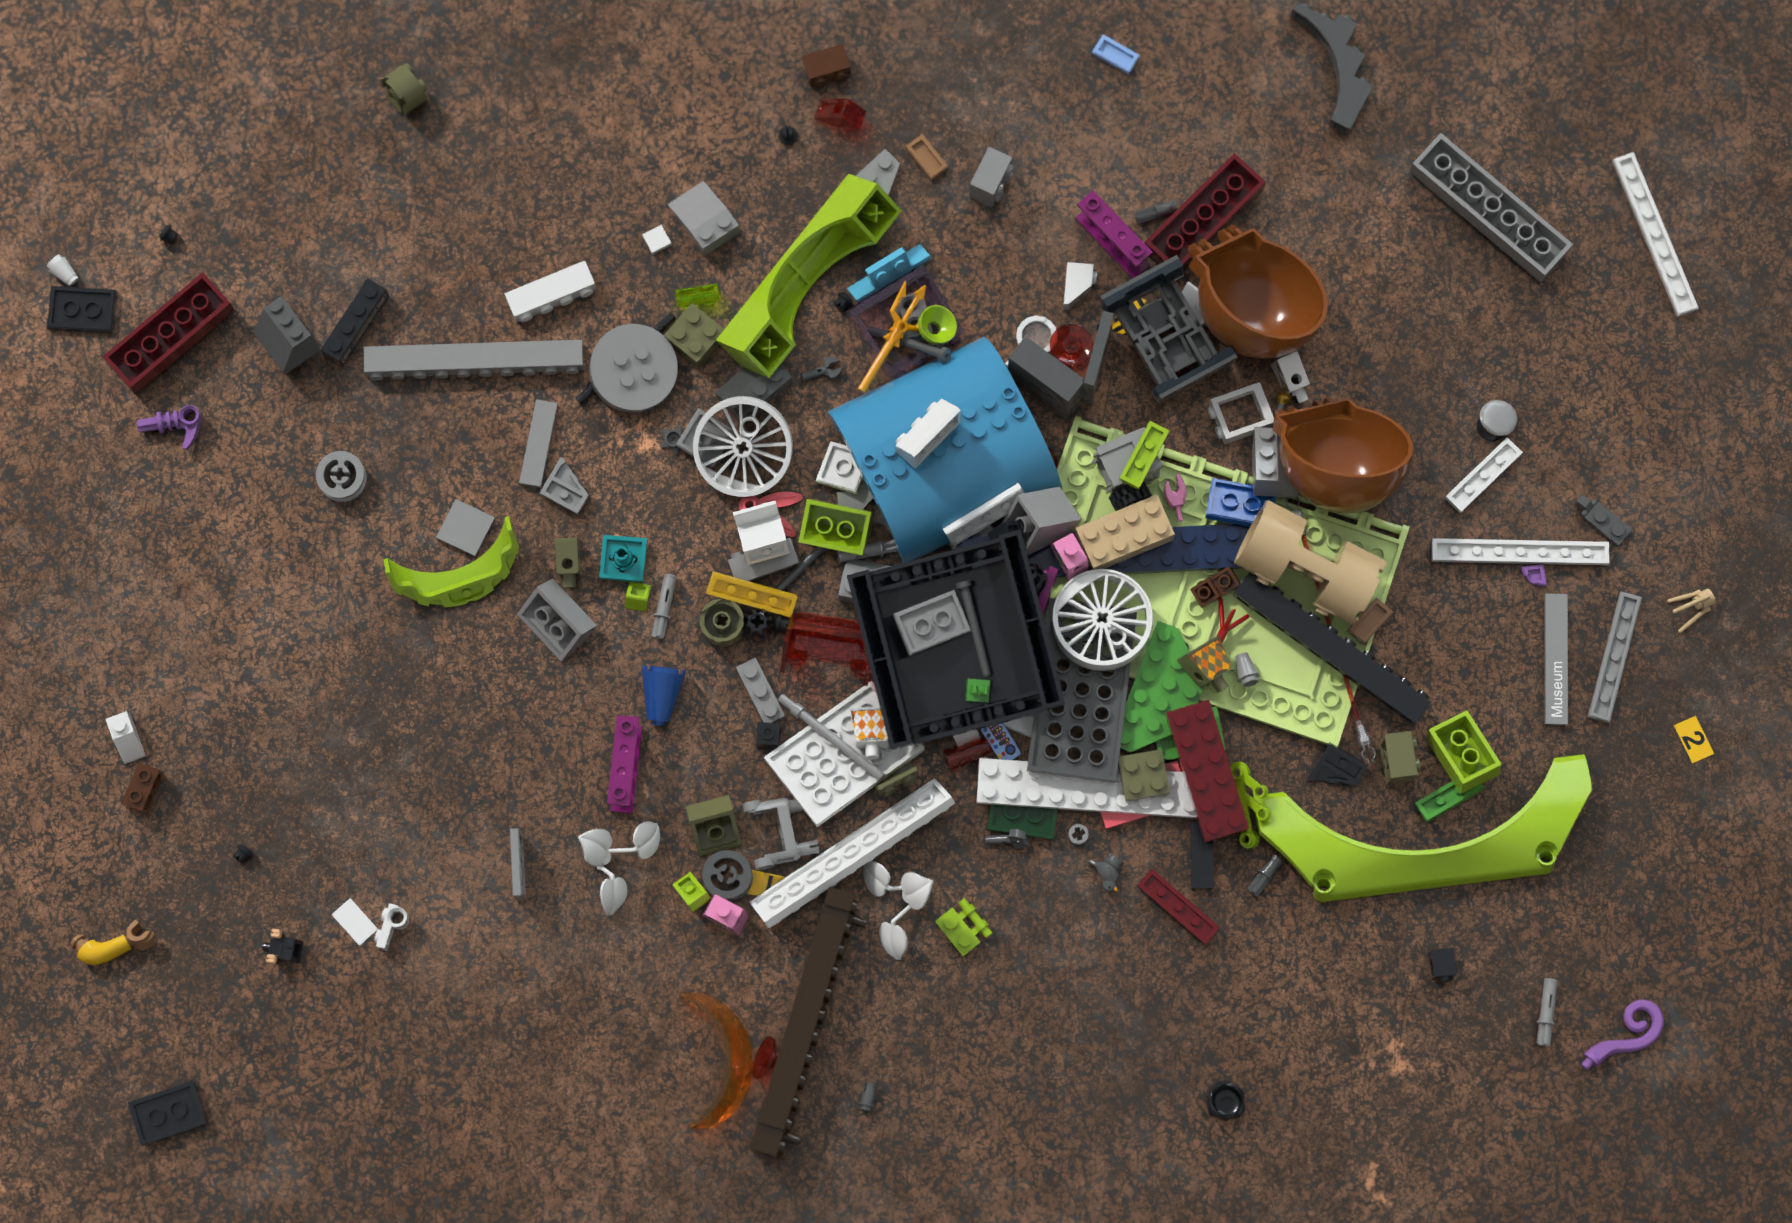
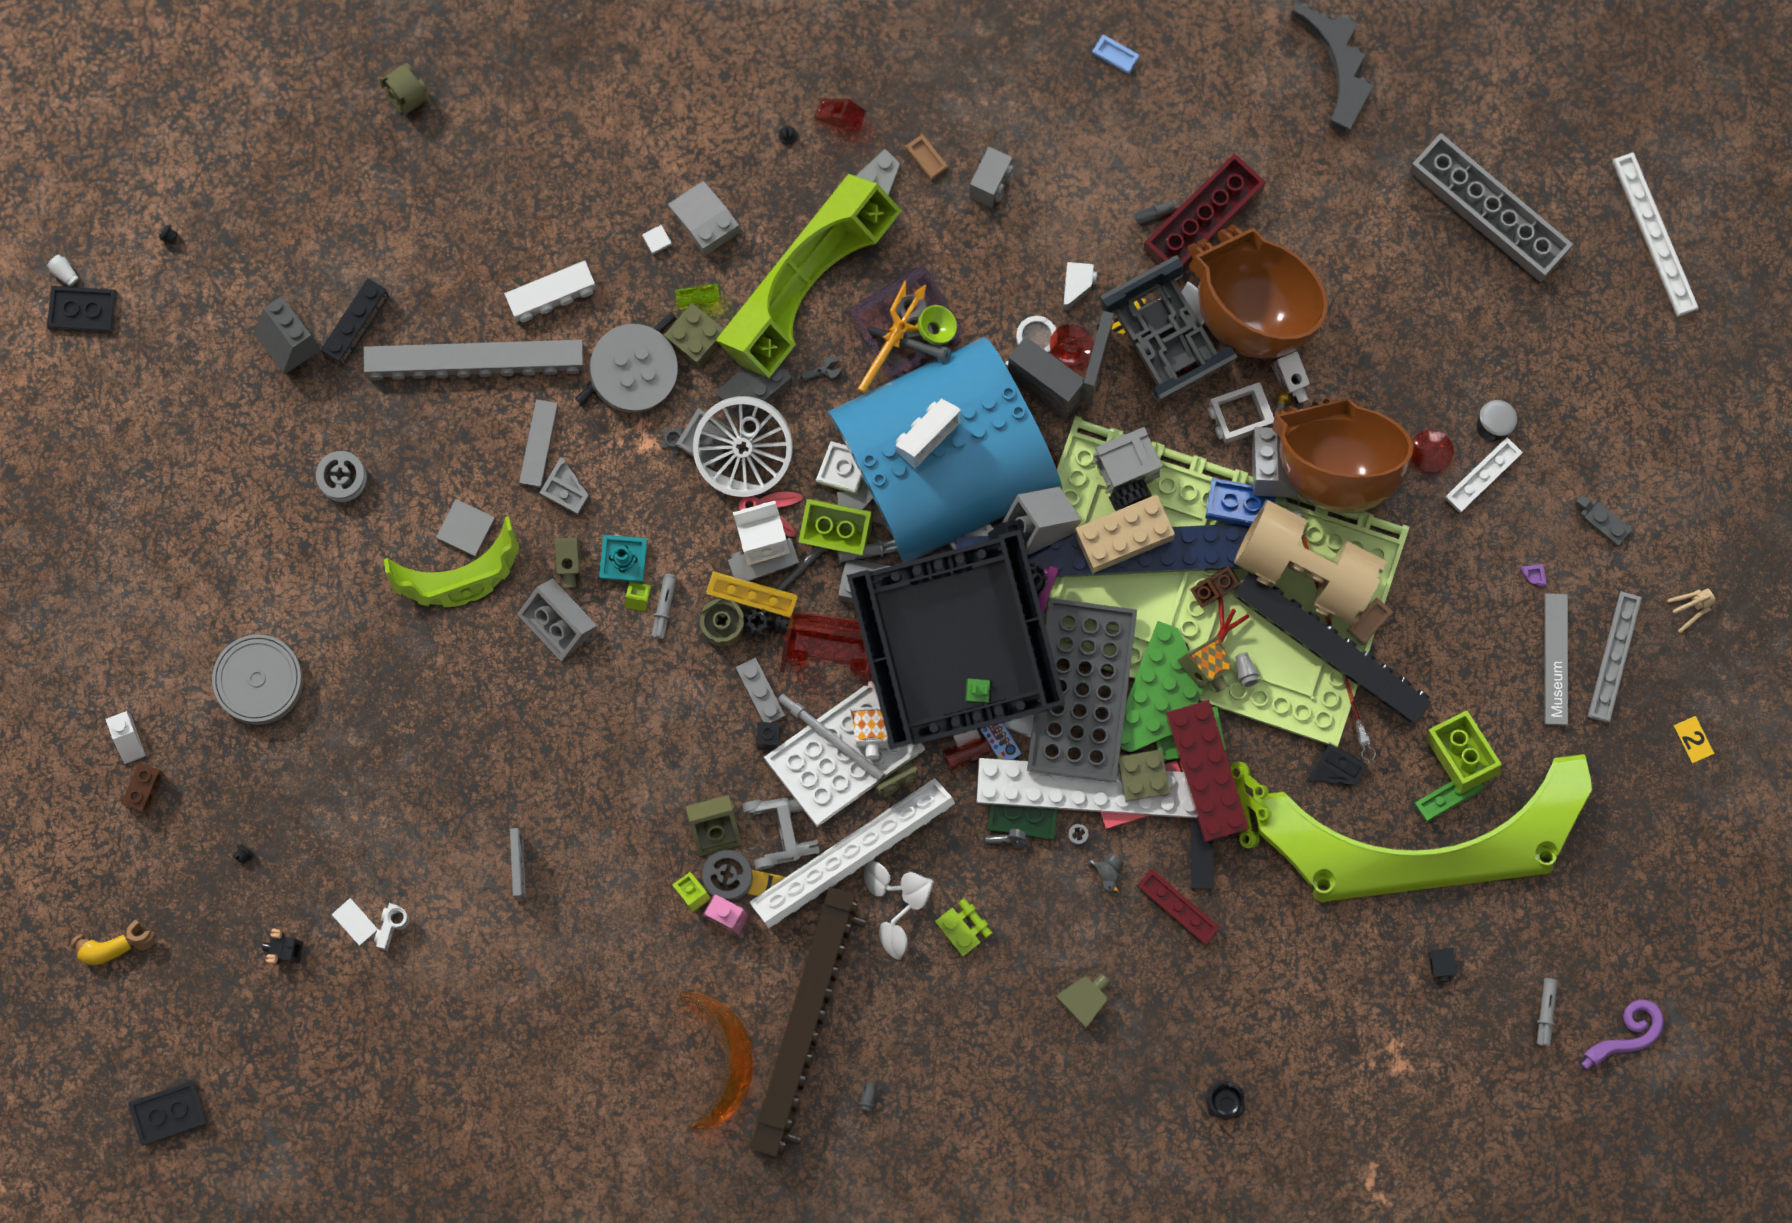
dark red brick [102,272,235,395] -> none
medium lavender piece [137,405,203,450] -> none
white plant [578,821,660,916] -> none
magenta fence [607,715,643,814] -> none
blue cone [642,665,686,726] -> none
clear red dish [753,1036,778,1080] -> none
reddish brown brick [802,44,851,86] -> none
black piece [834,292,853,311] -> none
medium azure bracket [848,244,931,303] -> none
light grey tile [892,590,971,656] -> none
white tile [943,483,1024,547] -> none
dark grey bar [956,580,991,678] -> none
bright pink torso [1049,533,1089,581] -> none
white piece [1051,569,1153,671] -> none
magenta fence [1075,190,1153,279] -> none
lime plate [1119,421,1169,490] -> none
bright pink hand [1164,473,1187,522] -> none
dark grey axle [1247,854,1284,897] -> none
olive brick [1379,731,1420,786] -> none
white plate [1431,538,1609,565] -> none
none -> light grey brick [212,635,304,725]
none -> olive torso [1055,974,1111,1029]
none -> clear red dish [1412,429,1454,472]

